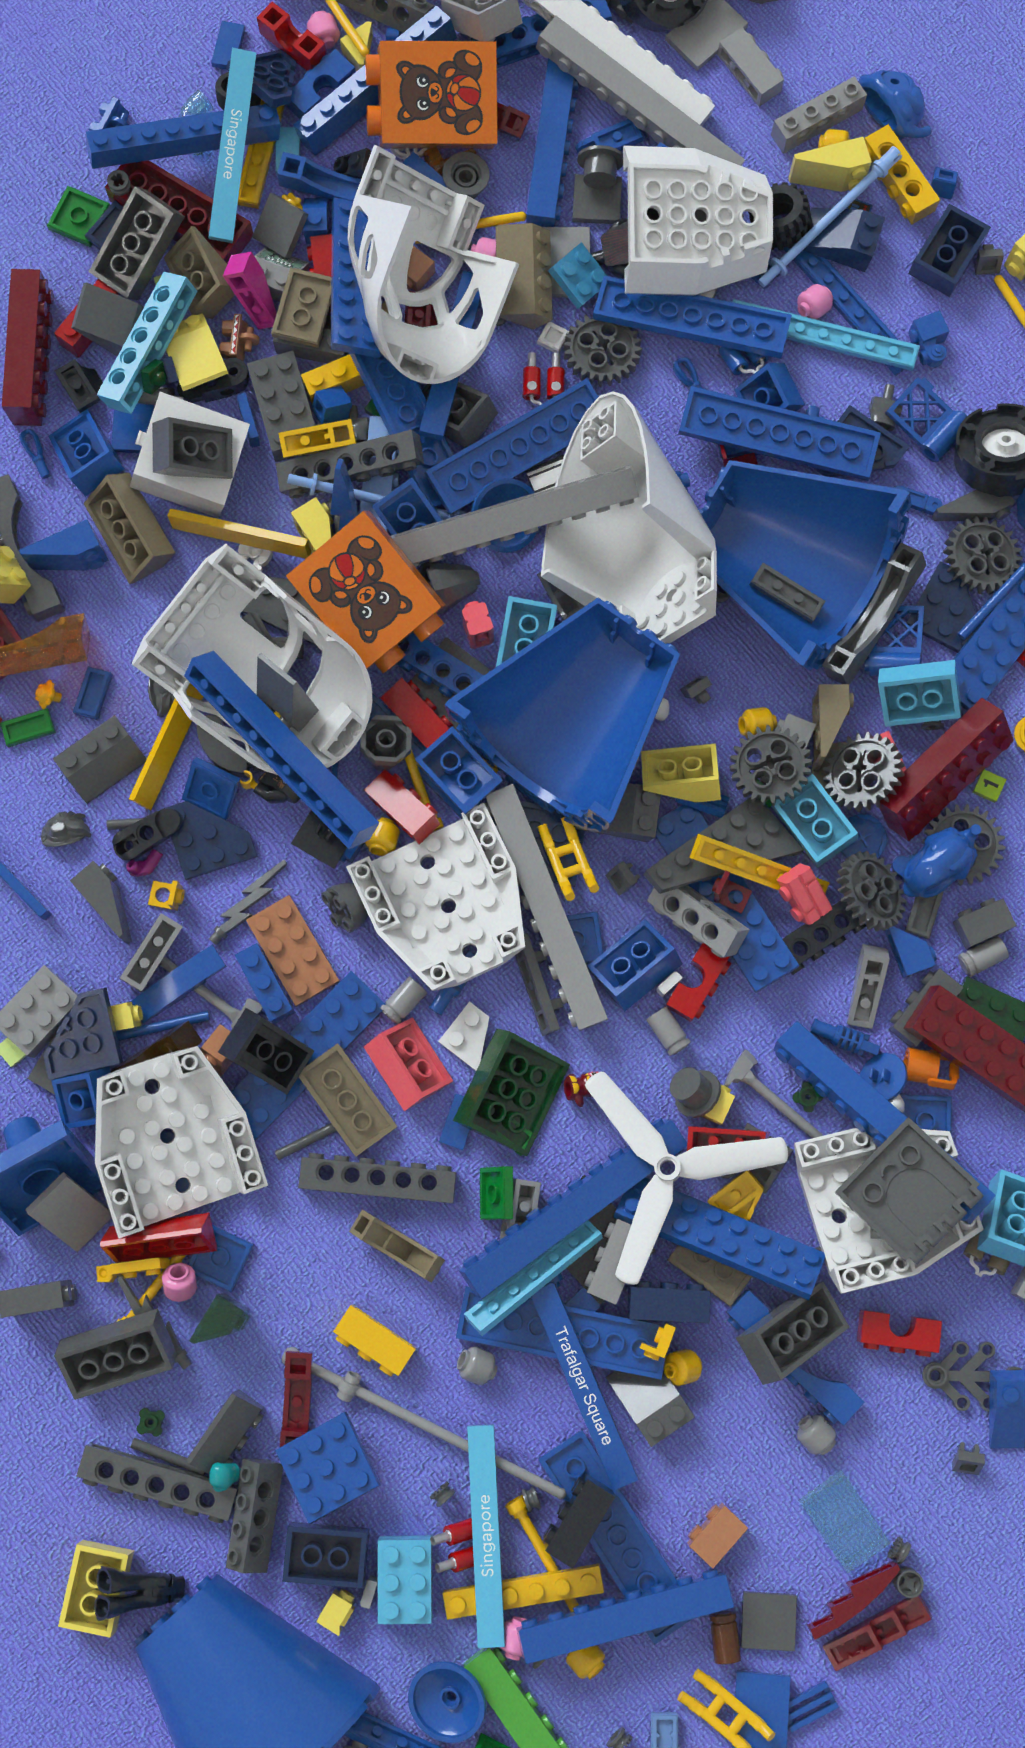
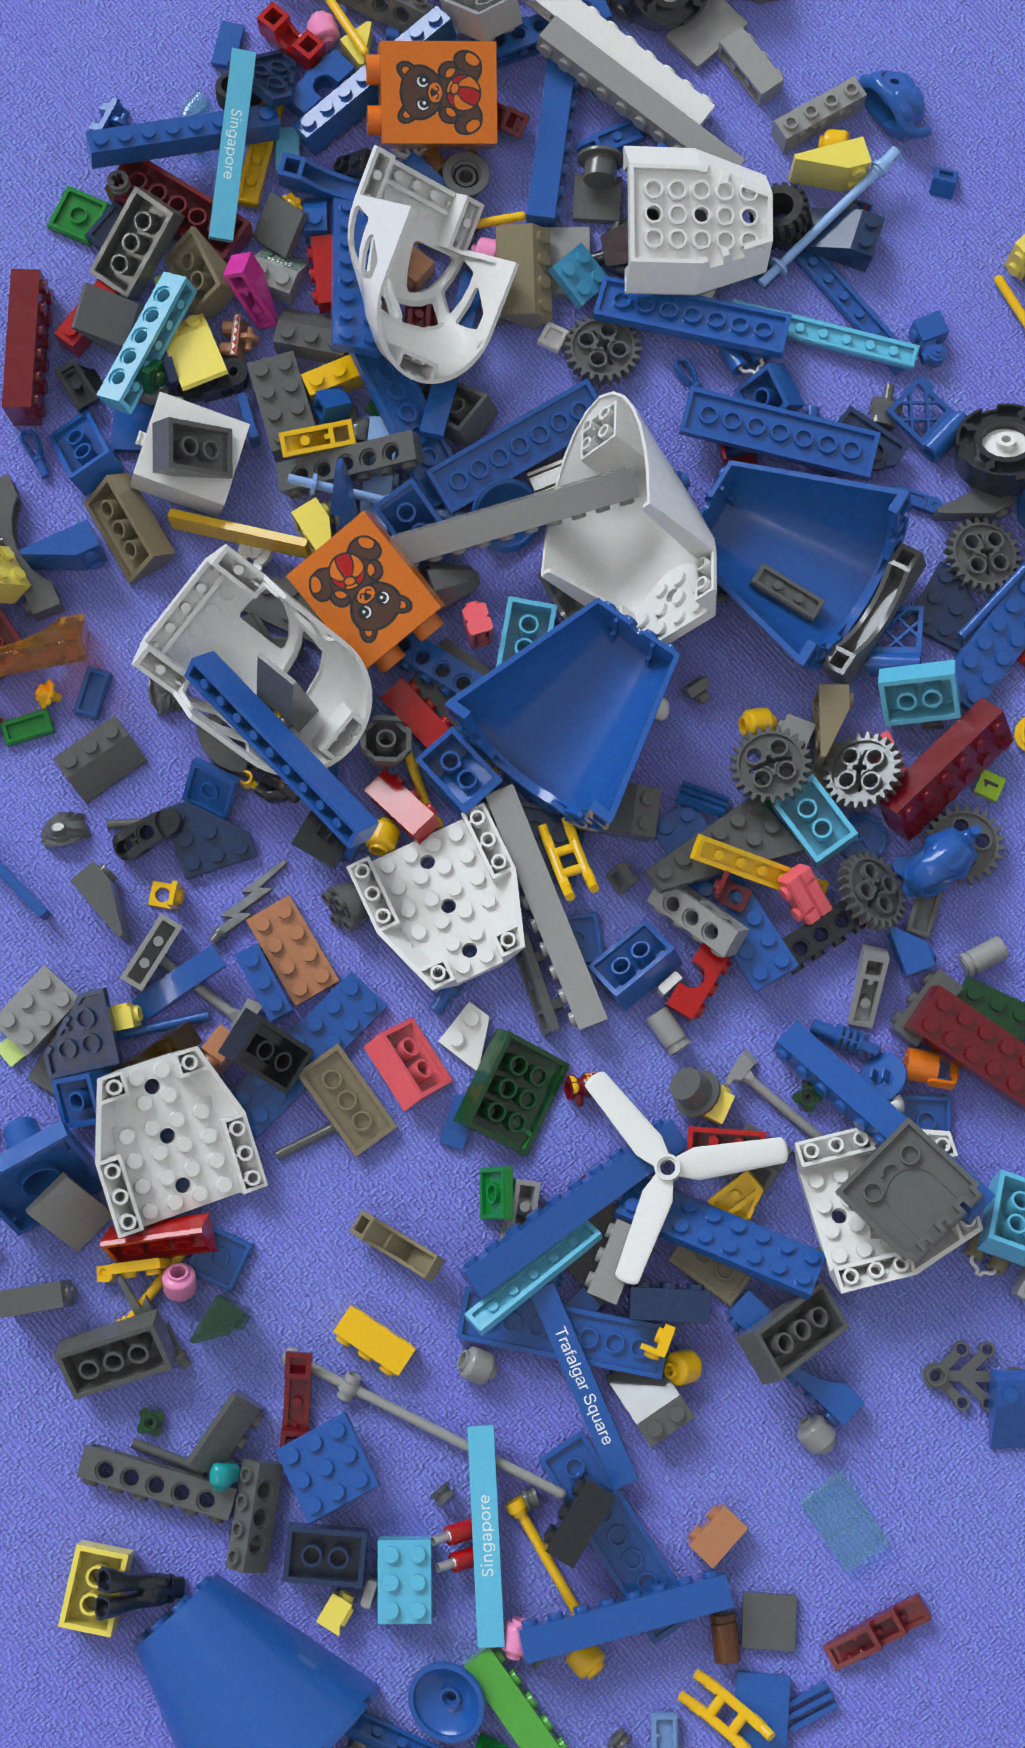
magenta arm [126,849,163,877] -> none
yellow tile [129,683,203,810] -> none
dark tan tile [271,267,331,348] -> none
dark grey brick [298,1153,457,1204] -> none
light grey piece [380,976,427,1024] -> none
yellow plate [442,1563,604,1620] -> none
red piece [523,352,565,406] -> none
light yellow slope [641,743,721,803] -> none
bright pink head [797,284,833,320] -> none
dark red slope [807,1561,900,1640] -> none
red arch [857,1310,942,1357] -> none
yellow brick [864,124,940,224] -> none
dark grey bush [887,1536,911,1565] -> none
dark grey wheel [892,1566,924,1598] -> none
dark blue brick [908,204,991,297] -> none
dark grey brick [952,898,1017,949] -> none
dark grey tile [952,1442,985,1475] -> none
dark grey tile [974,244,1004,275] -> none

